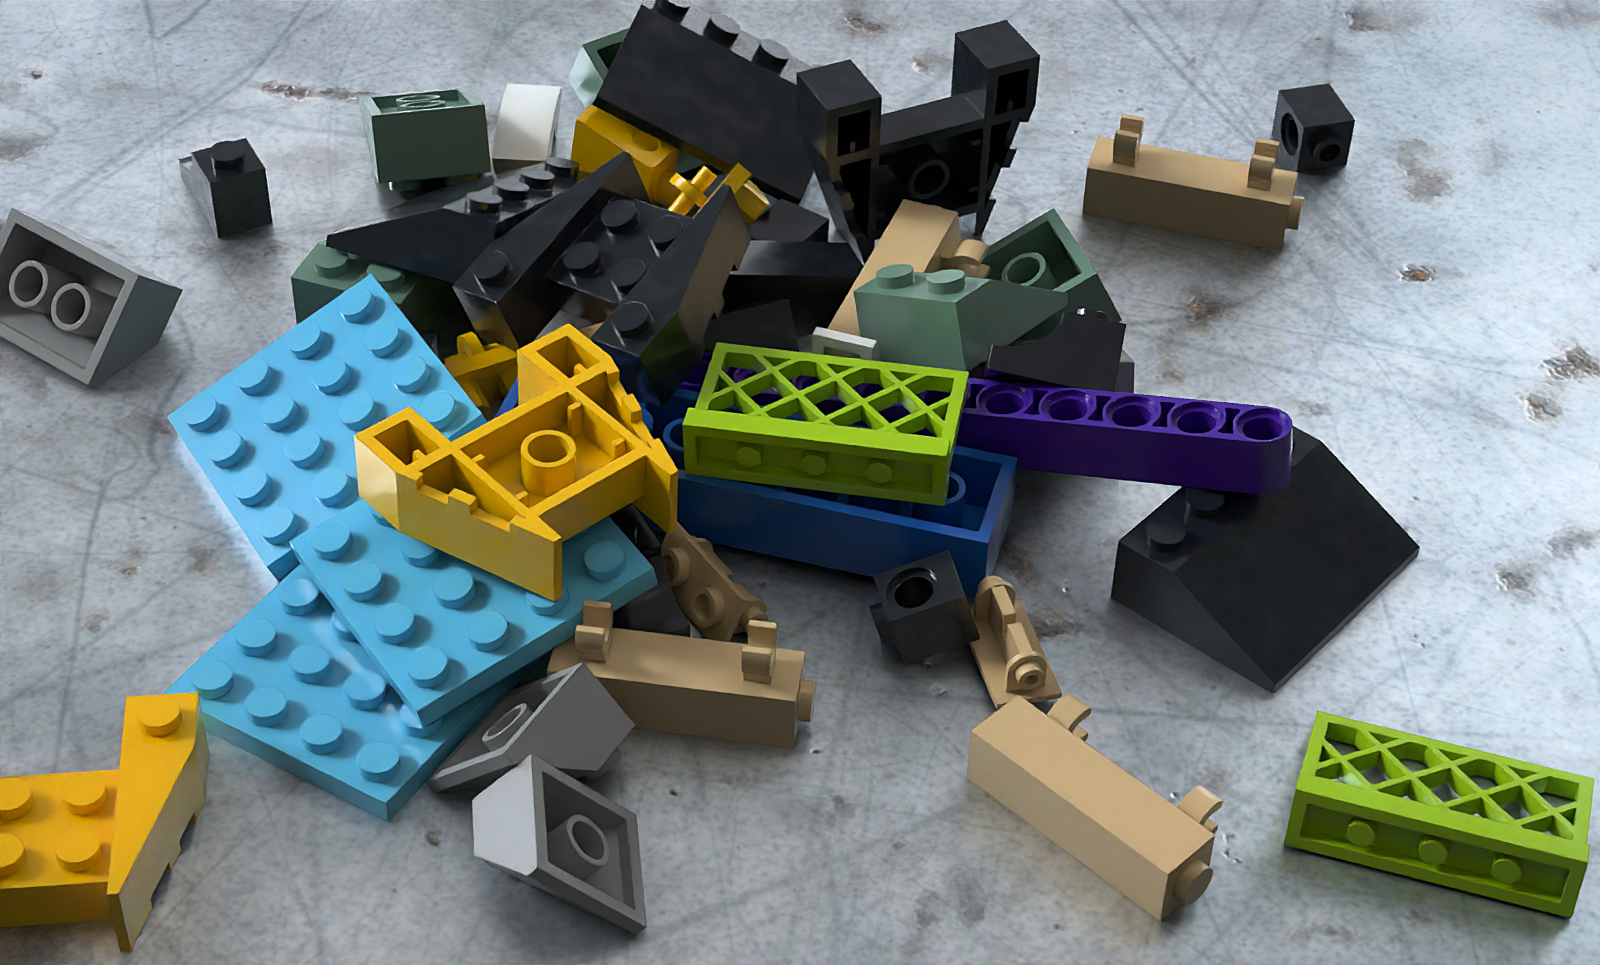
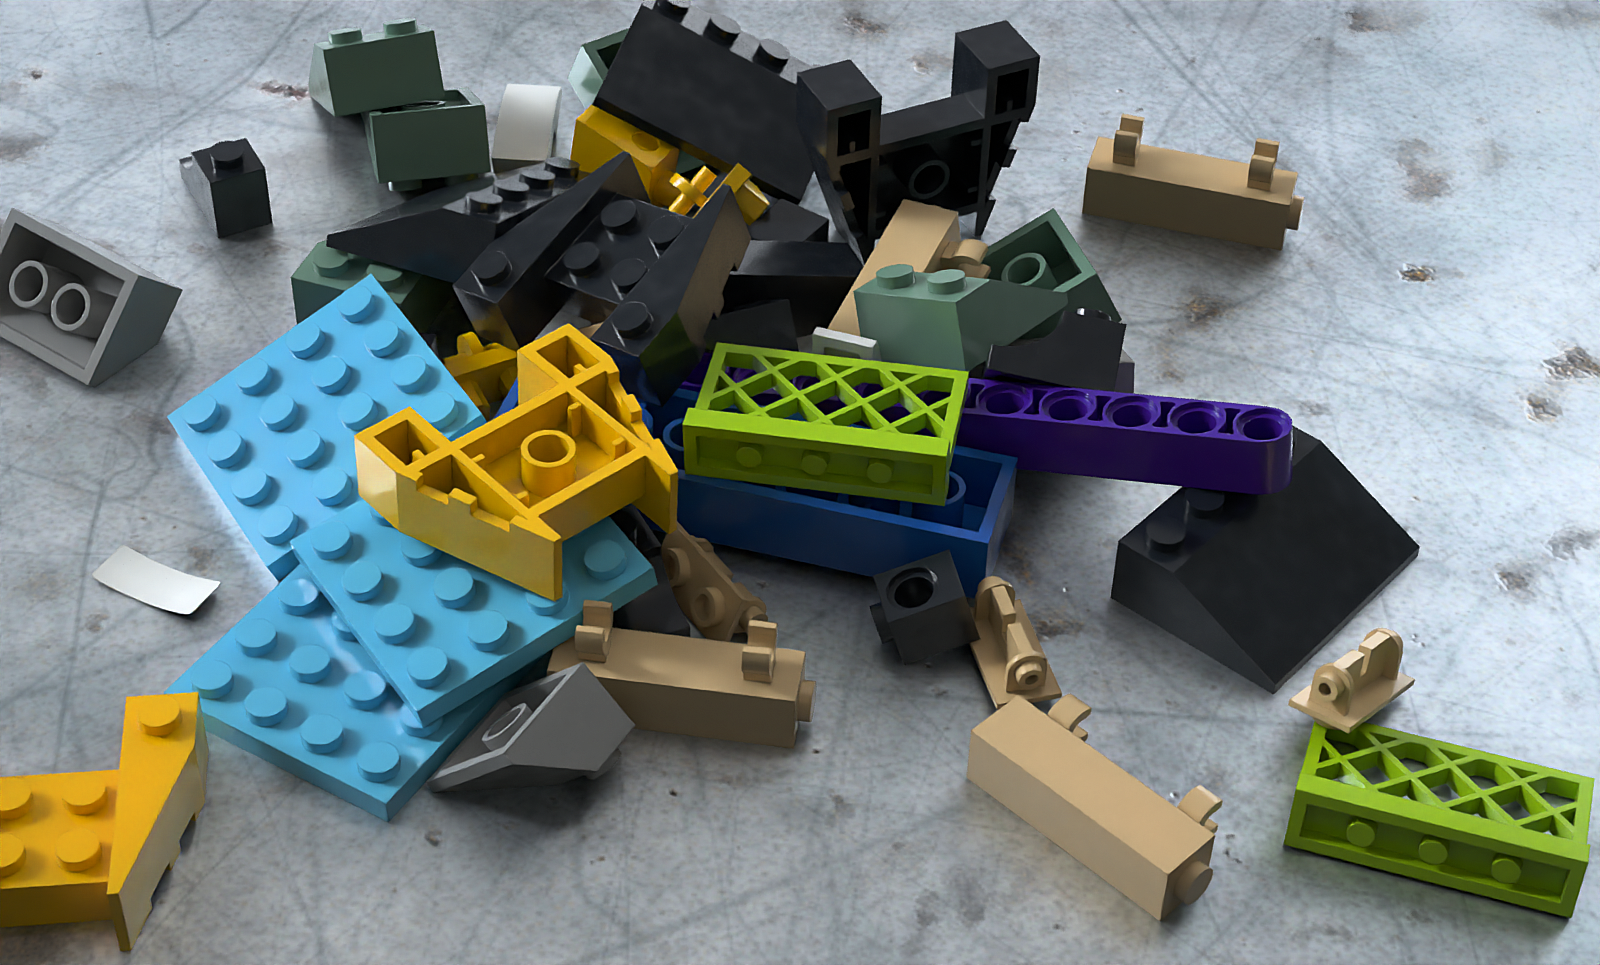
light grey slope [472,754,647,935] -> none
black brick [1271,83,1355,172] -> none
none -> white sticker [92,545,221,615]
none -> sand green slope [308,18,445,117]
none -> tan hinge [1288,628,1415,733]

